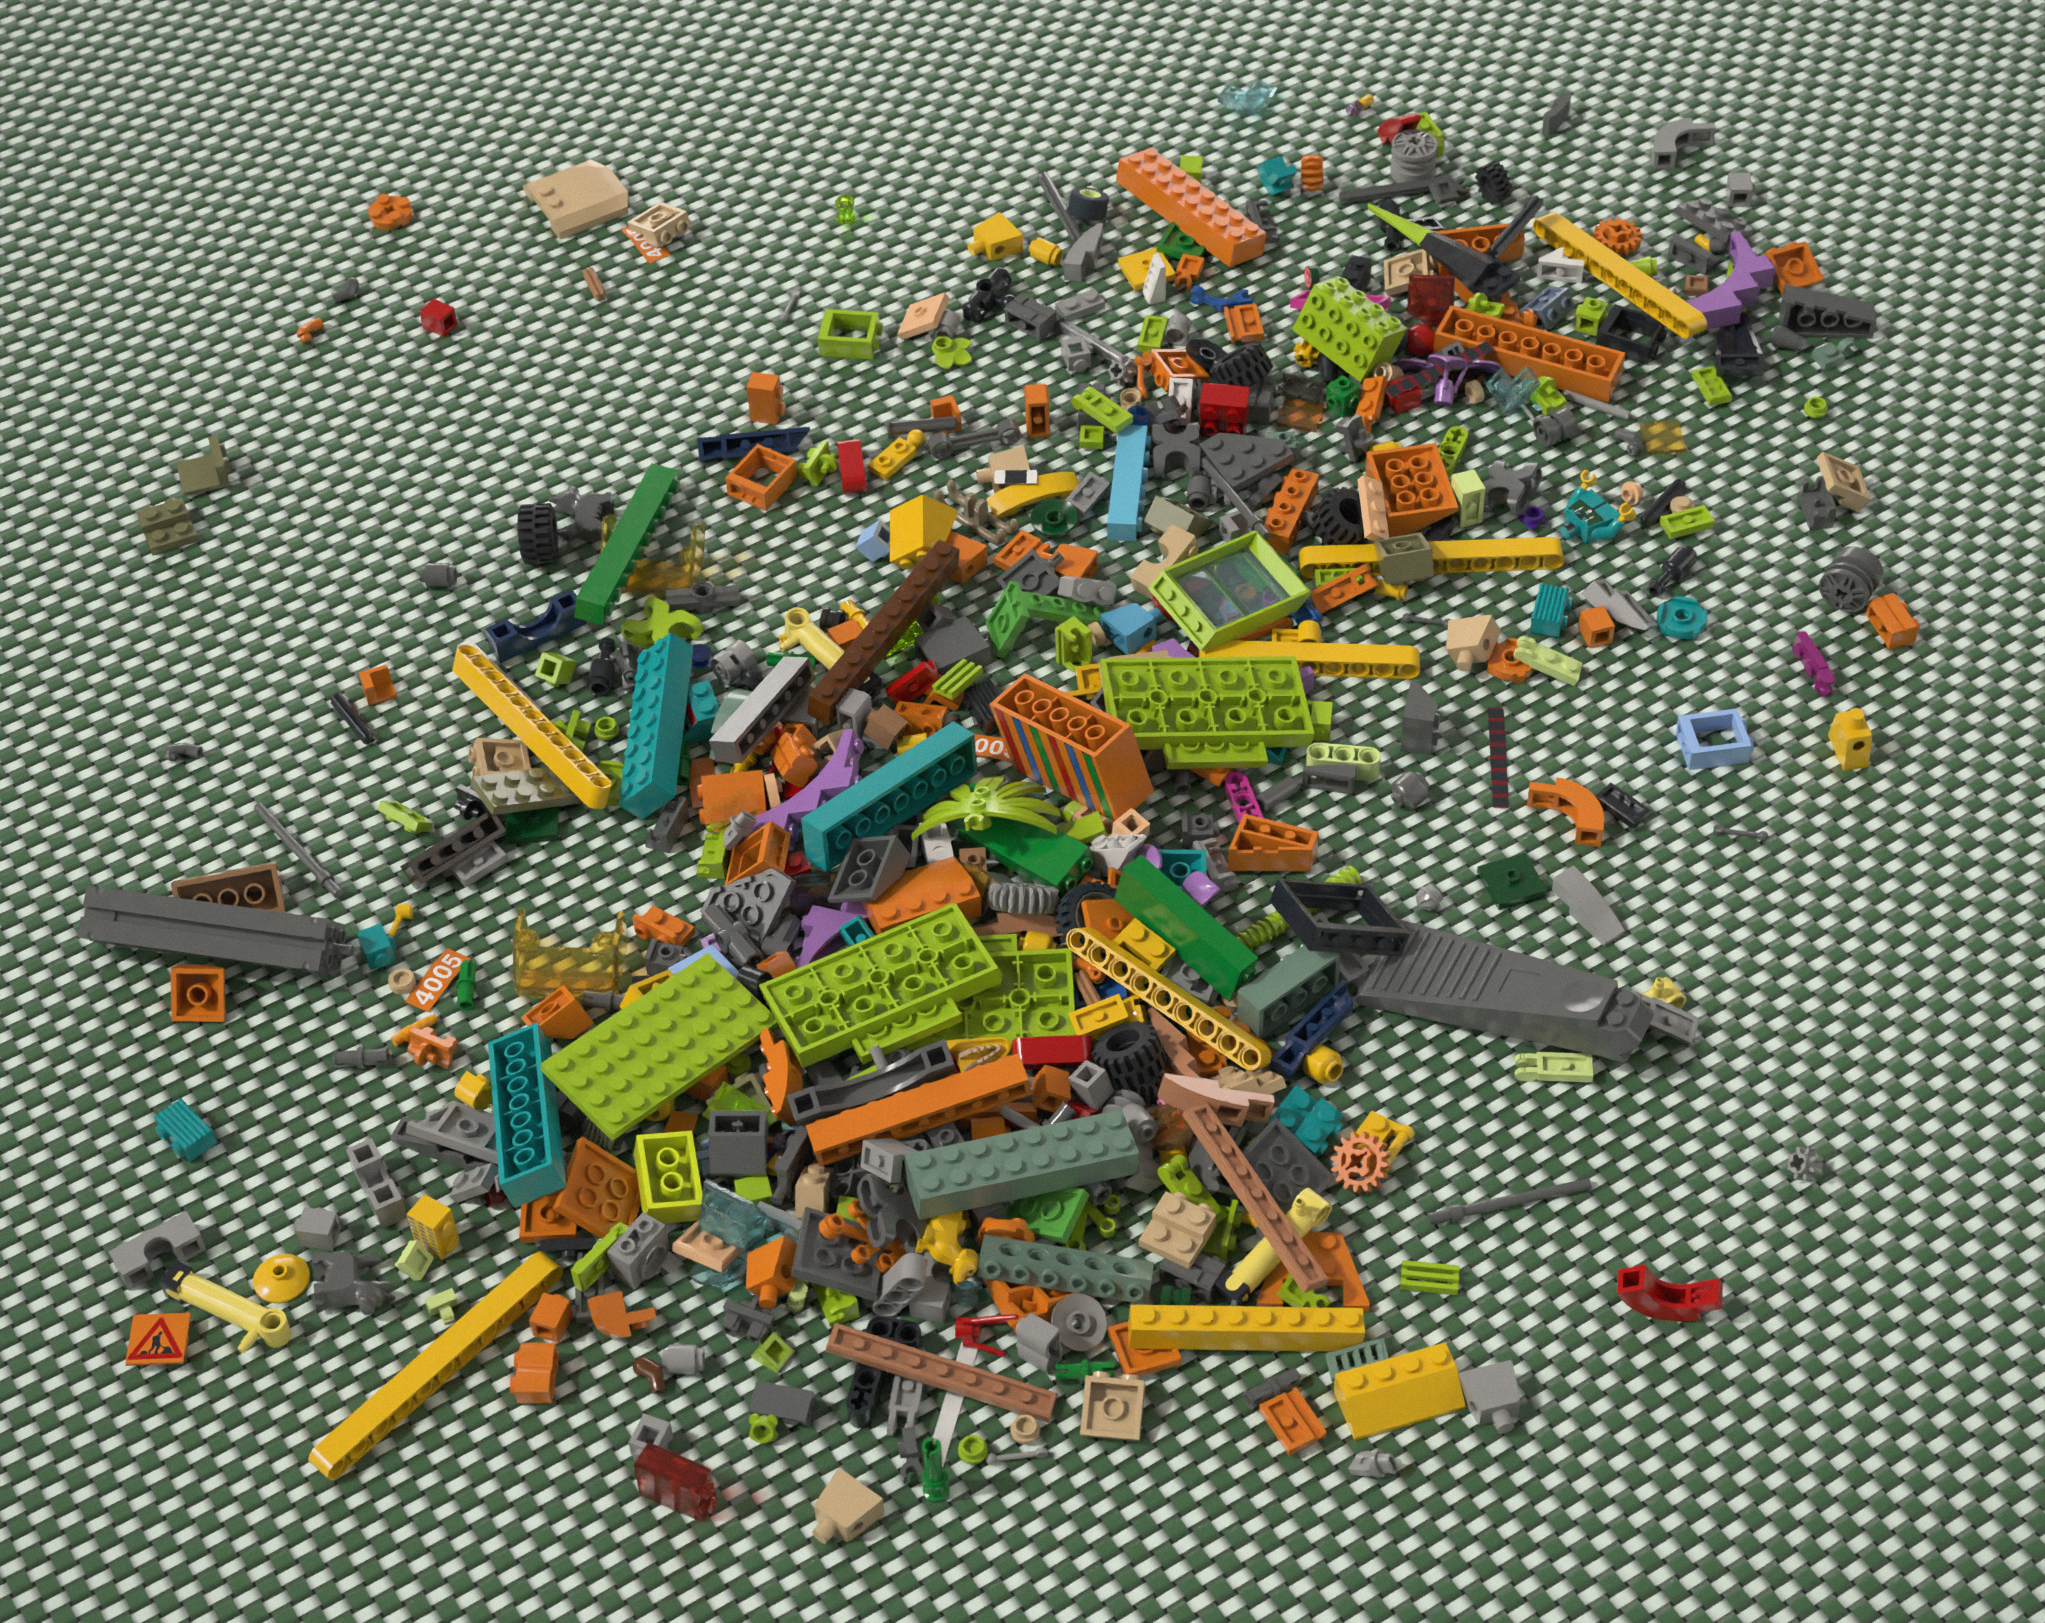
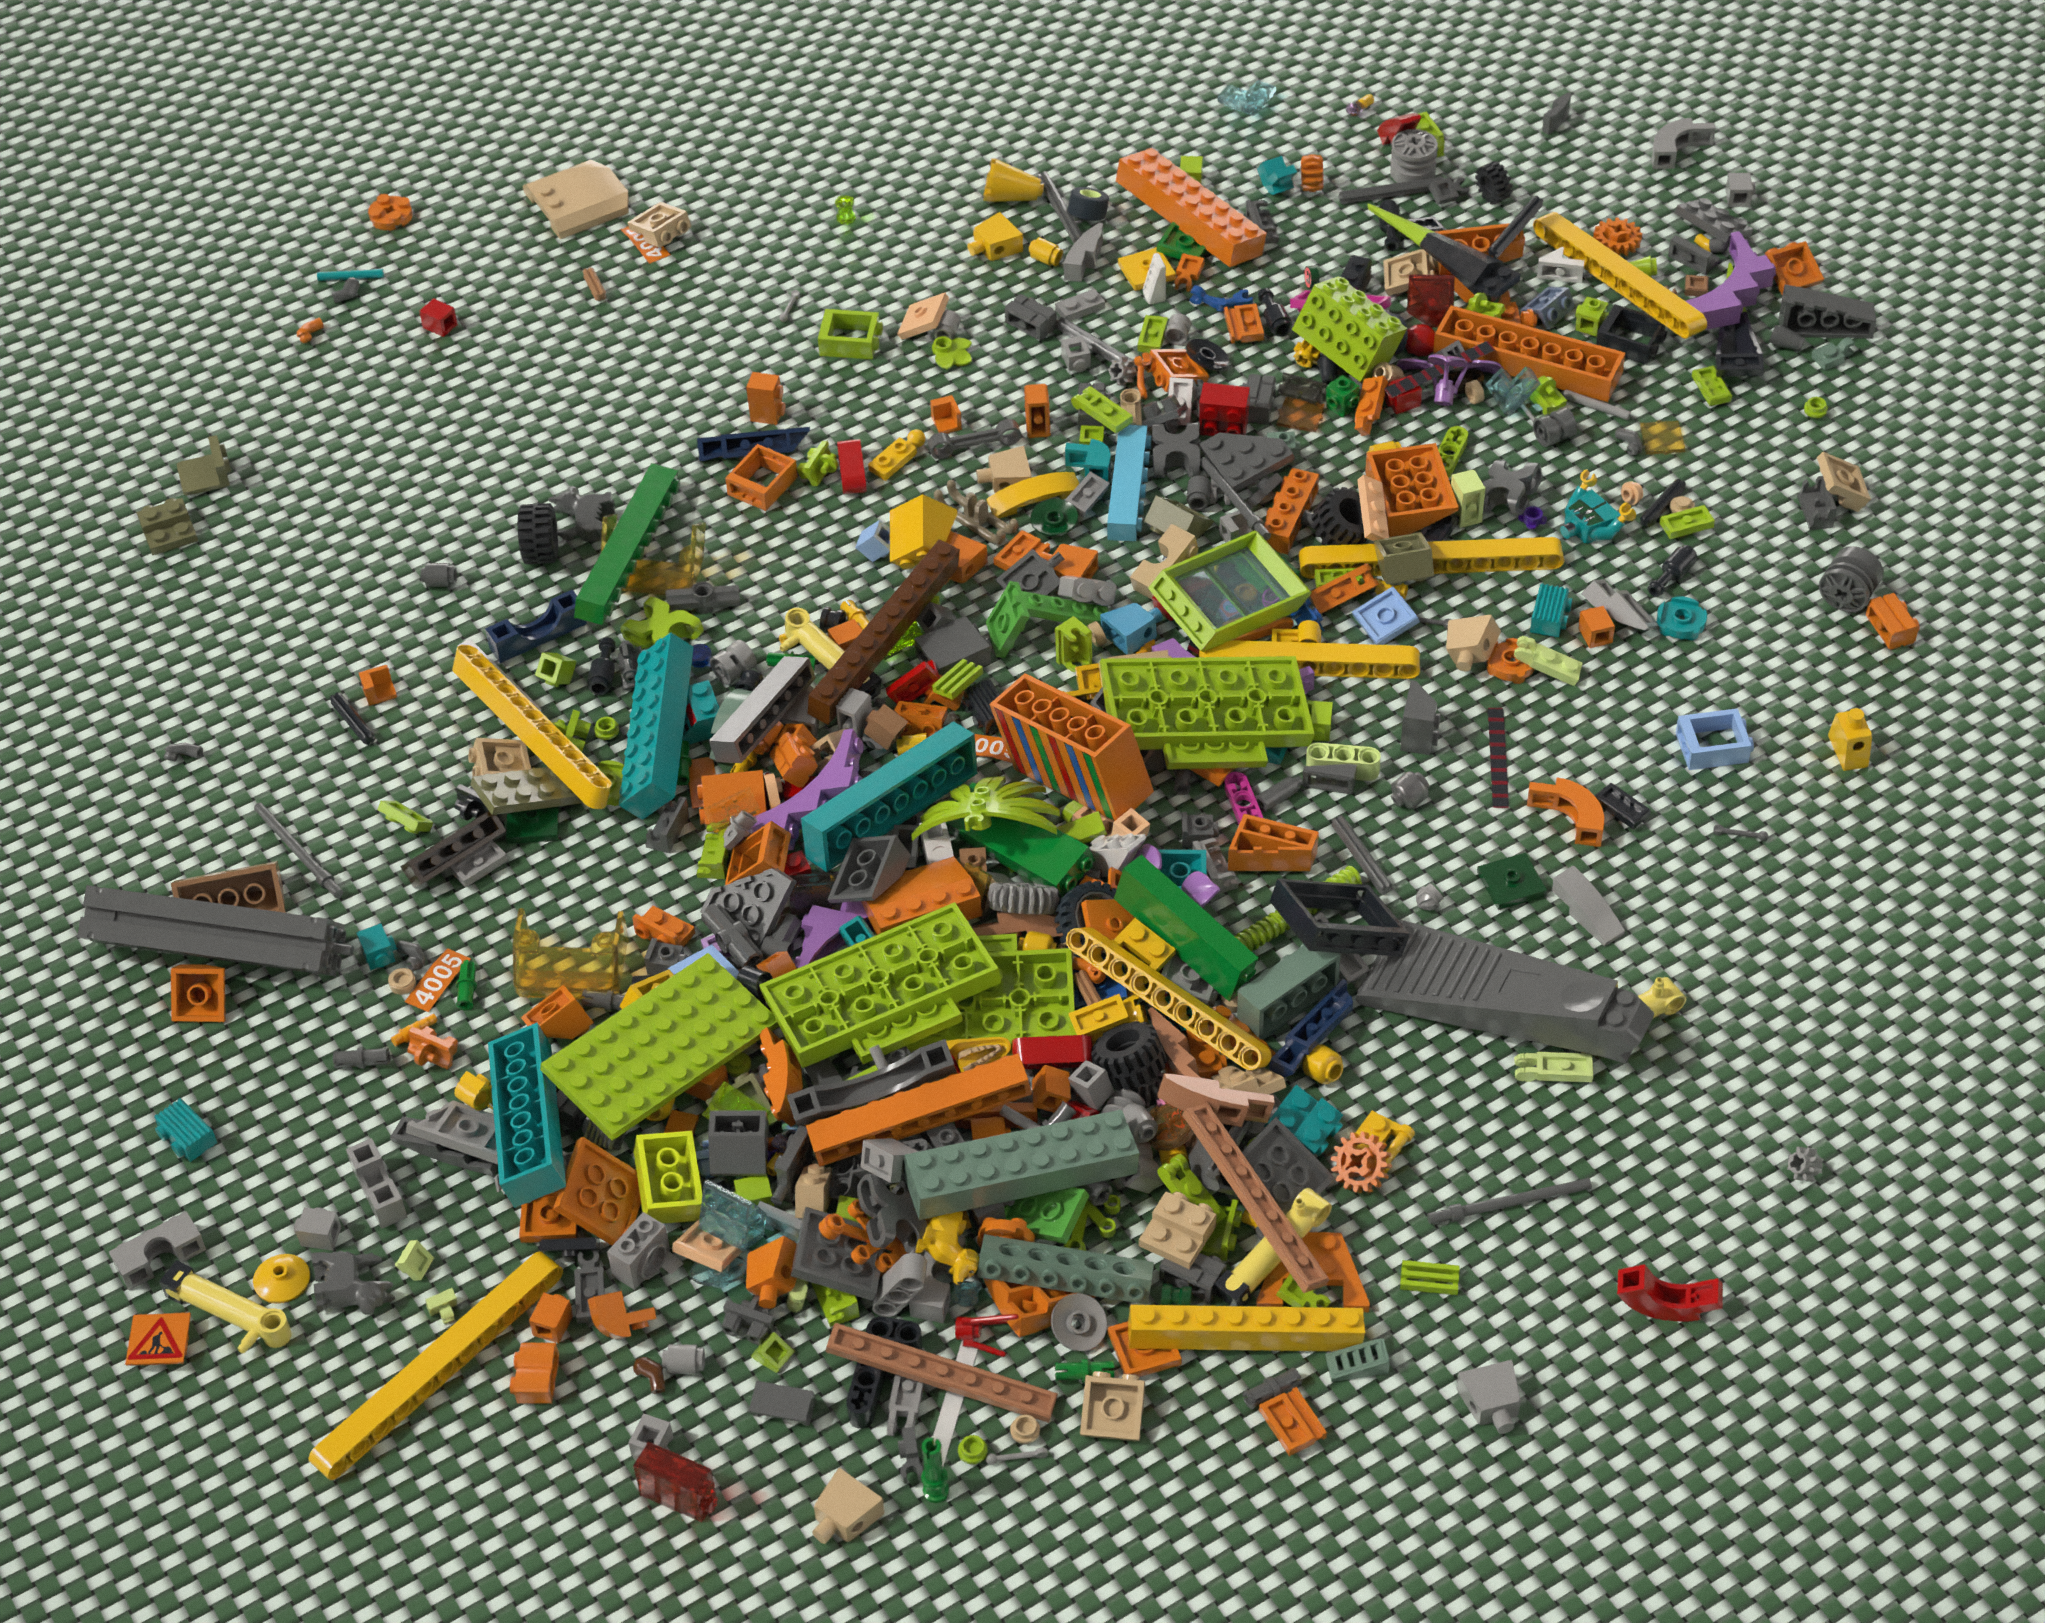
yellow hand [388,903,414,937] -> none
yellow brick [407,1194,460,1260] -> none
light grey plate [449,1163,499,1203] -> none
dark red hinge [483,1184,506,1208] -> none
lime hinge [571,1221,629,1292] -> none
lime plate [749,1414,778,1443] -> none
red hinge [768,726,784,775] -> none
dark grey axle [887,416,957,438] -> none
black piece [962,267,1016,323] -> none
sticker [994,470,1037,484] -> none
light grey brick [1015,1312,1063,1375] -> none
clear blue tile [1127,405,1150,426] -> none
black tyre [1210,341,1273,387] -> none
yellow slope [1334,1342,1466,1441] -> none
dark grey hips [1336,414,1374,463] -> none
light grey piece [1348,1449,1398,1478] -> none
light grey hinge [1630,991,1700,1044] -> none
magenta hinge [1792,631,1835,697] -> none
none -> teal bar [317,269,384,281]
none -> dark grey arm [396,940,426,971]
none -> yellow cone [983,158,1044,202]
none -> teal brick [1065,439,1111,482]
none -> black piece [1258,288,1292,337]
none -> dark grey axle [1332,815,1392,894]
none -> light blue plate [1352,586,1420,645]

